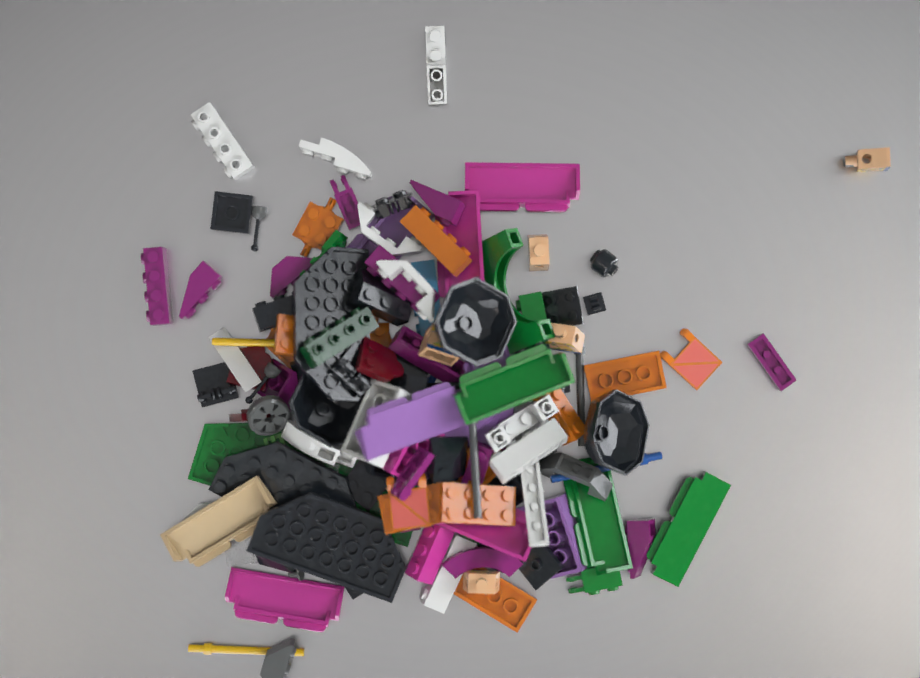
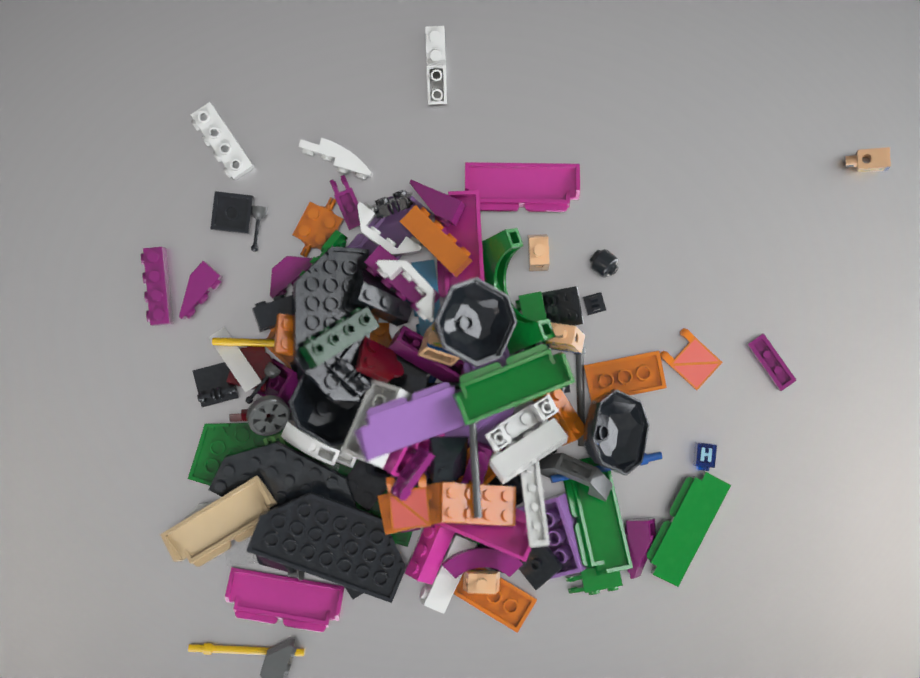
none -> clear blue brick [693,442,717,471]

